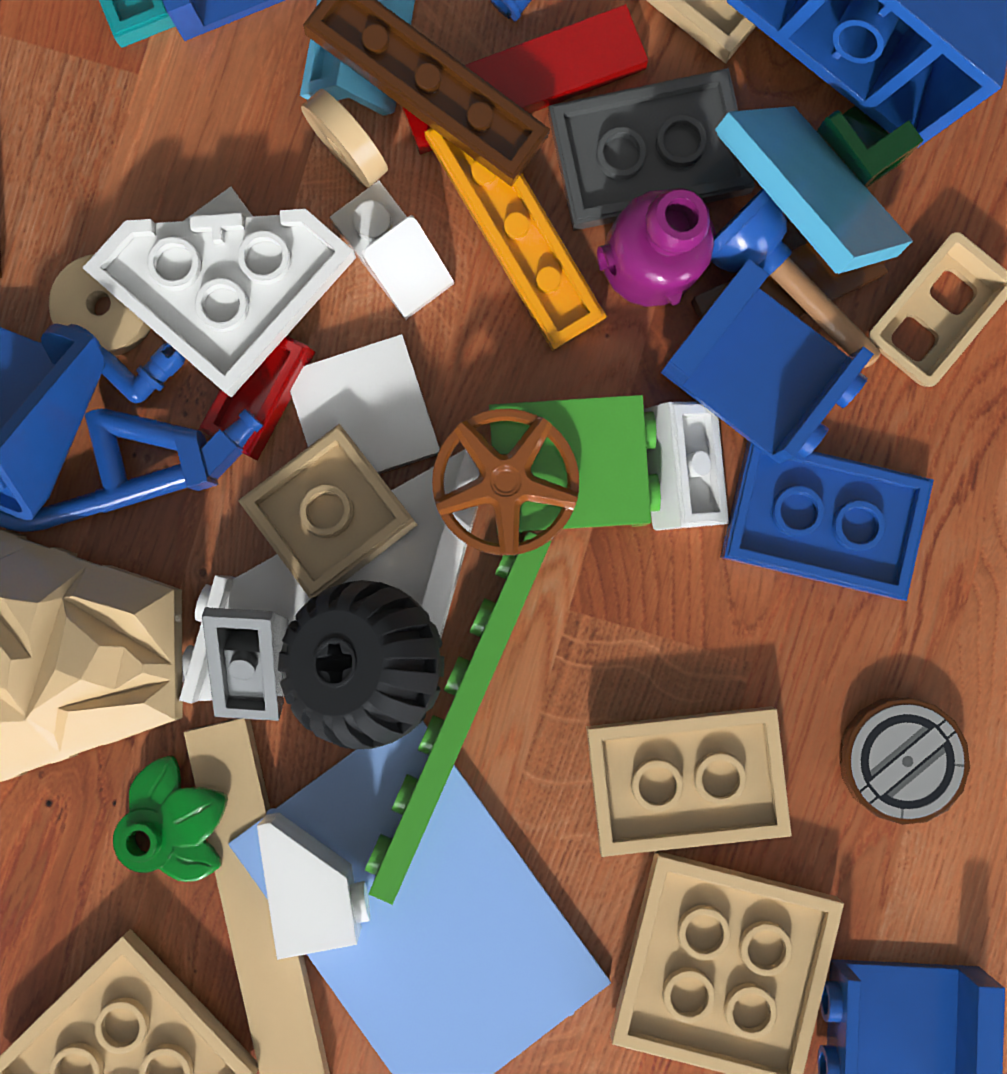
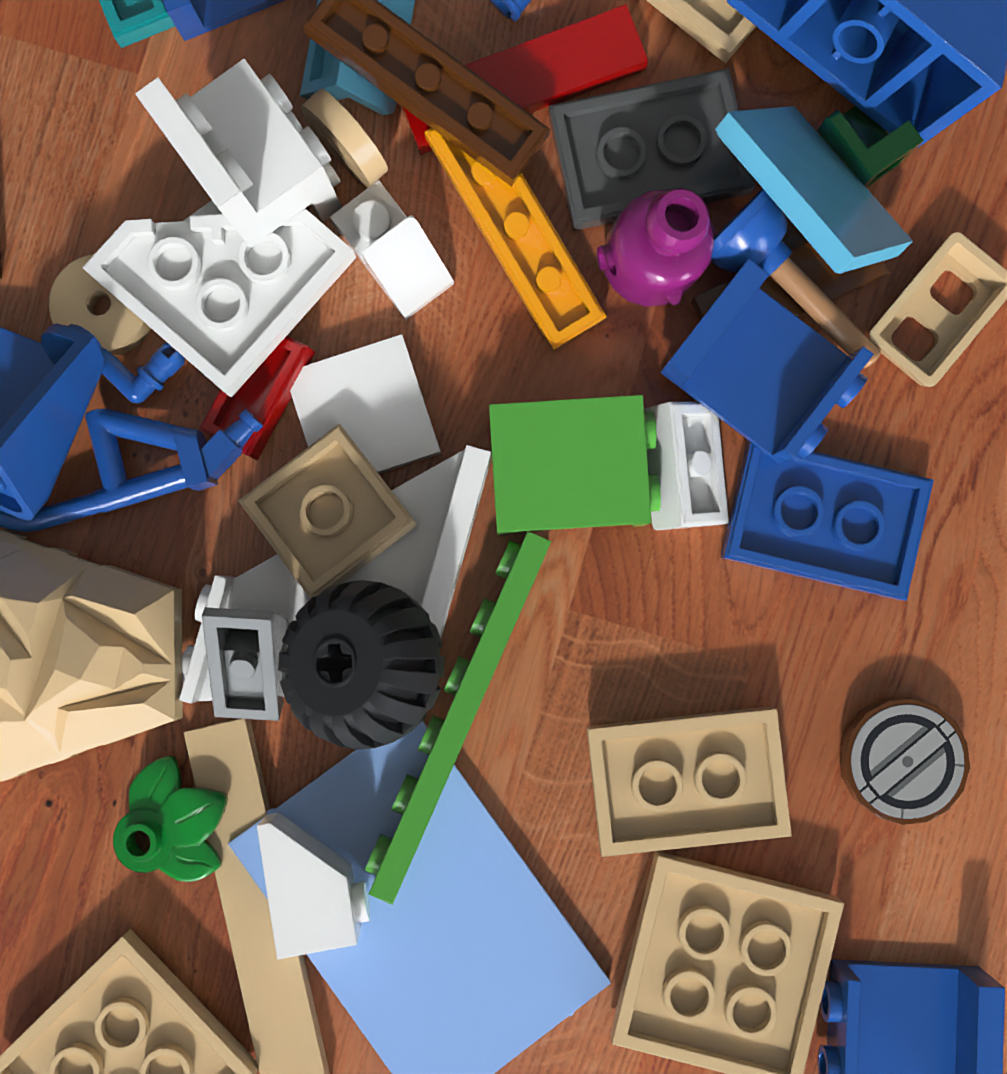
dark orange wheel [432,409,579,555] -> none
none -> white bracket [135,59,342,248]

